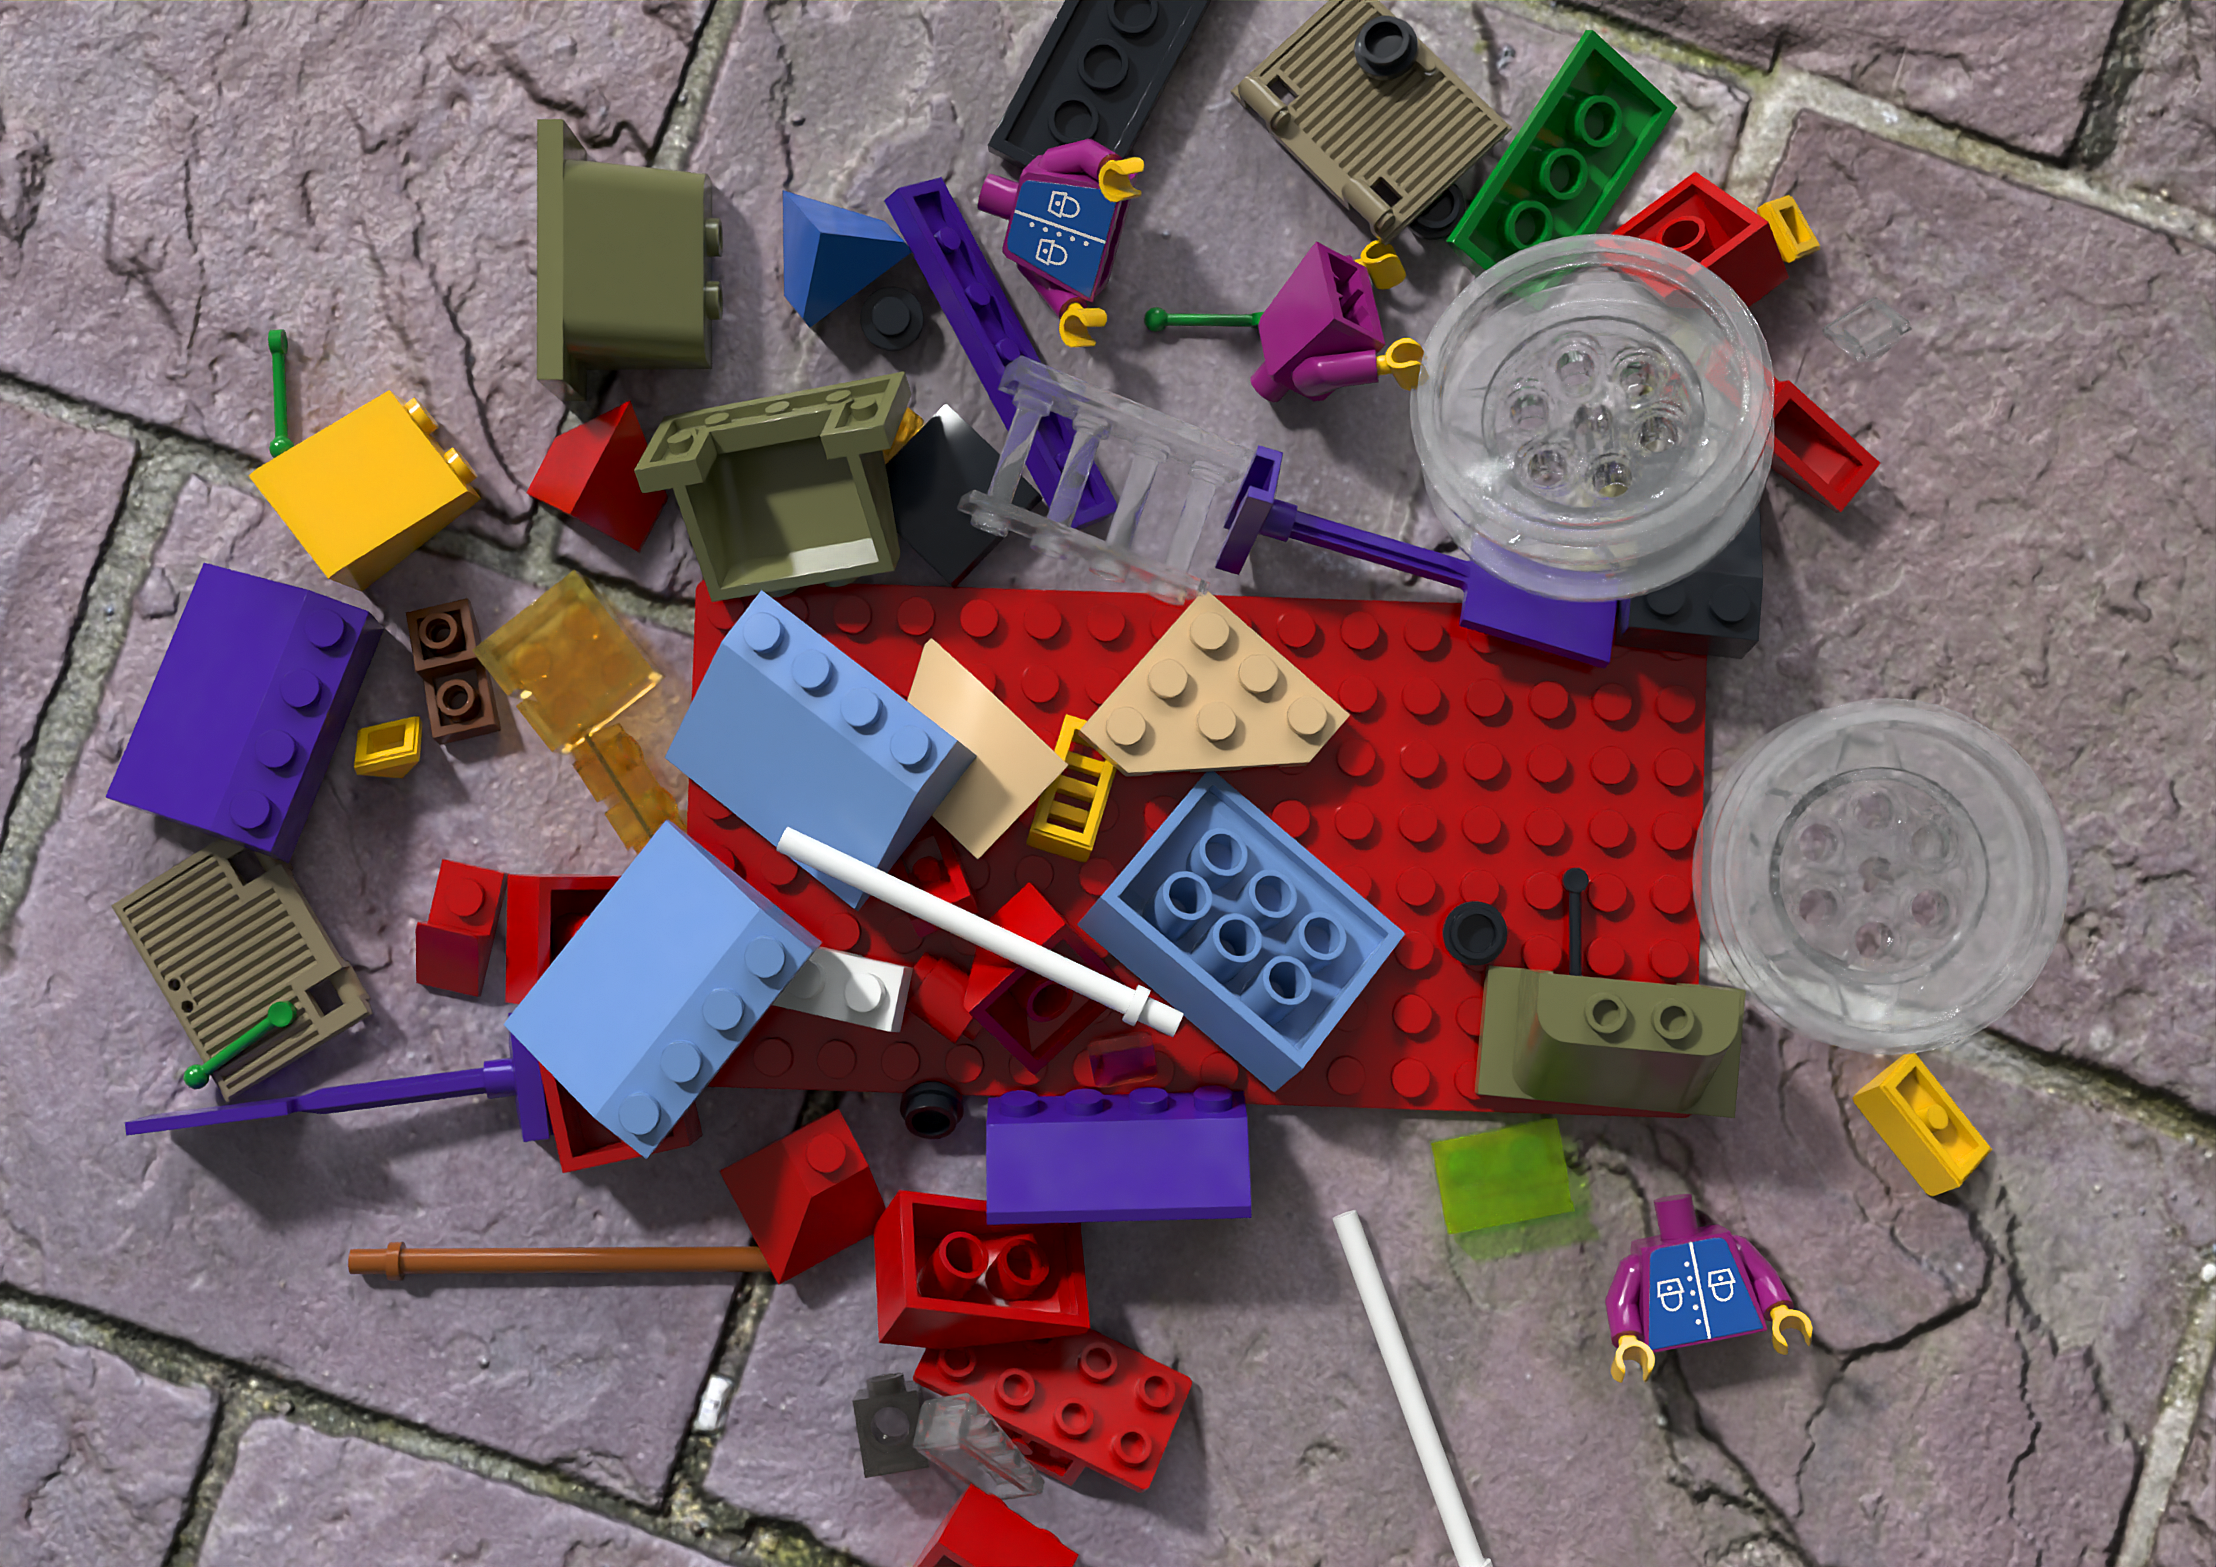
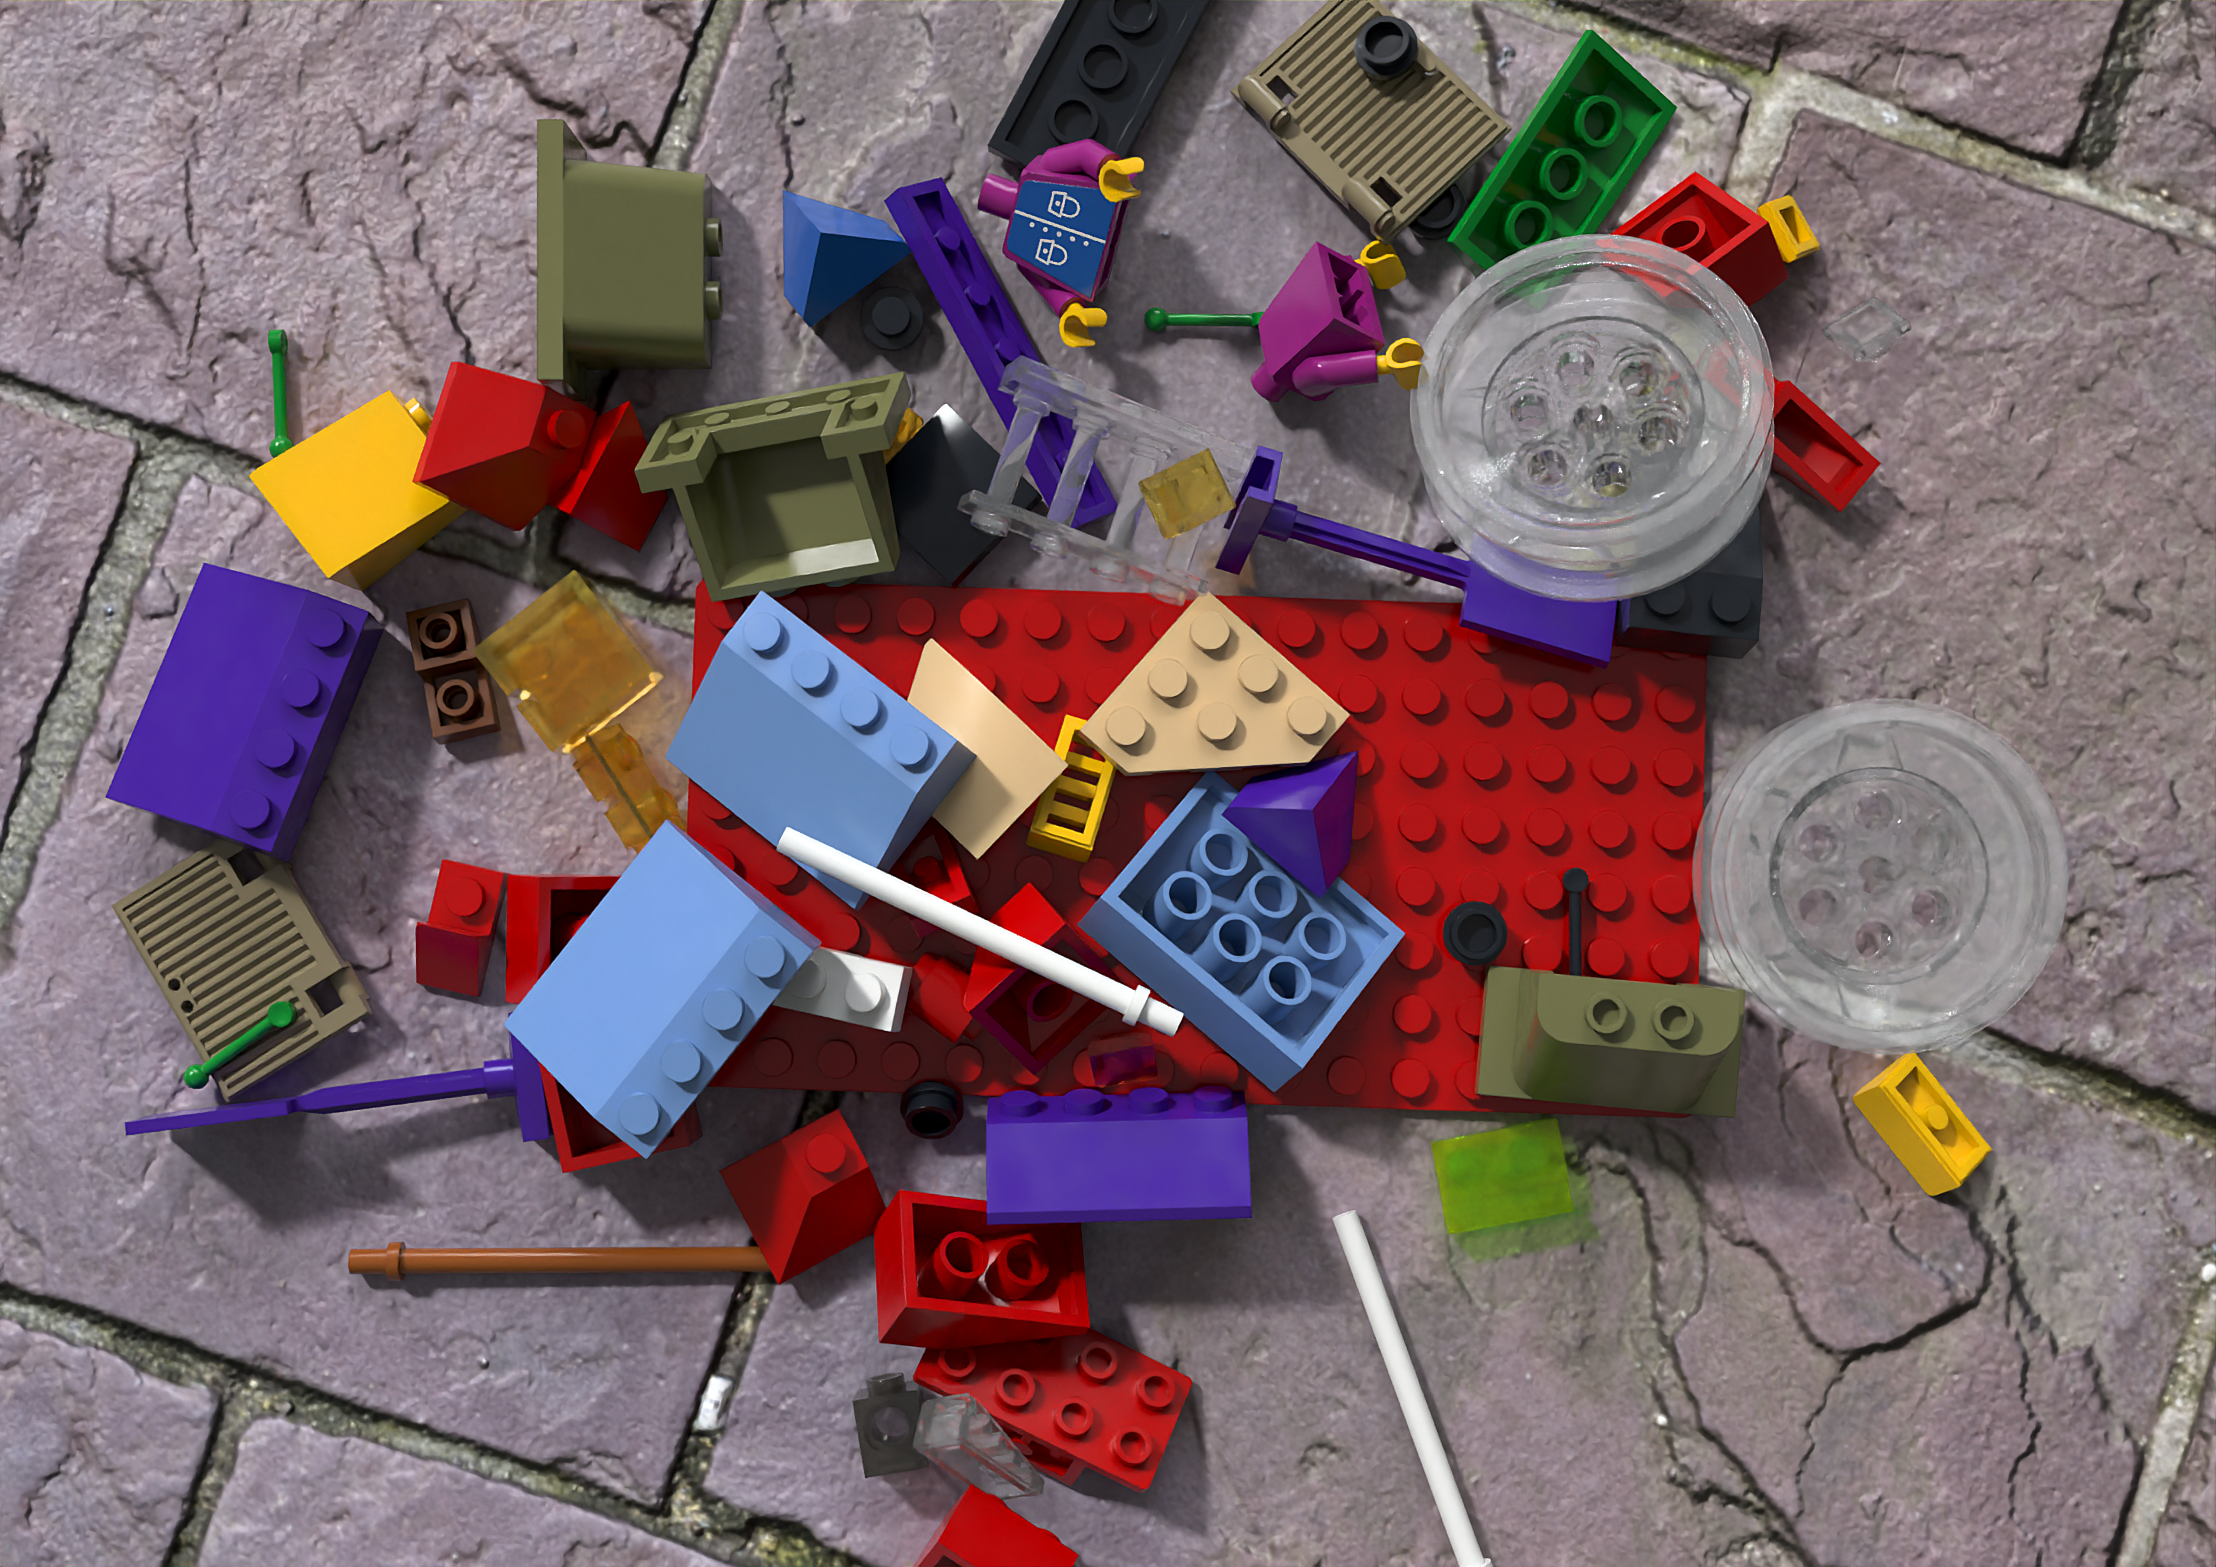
yellow slope [354,716,423,778] -> none
torso [1605,1194,1813,1383] -> none
none -> red slope [412,361,597,531]
none -> clear yellow slope [1139,448,1237,540]
none -> dark purple slope [1221,750,1358,898]

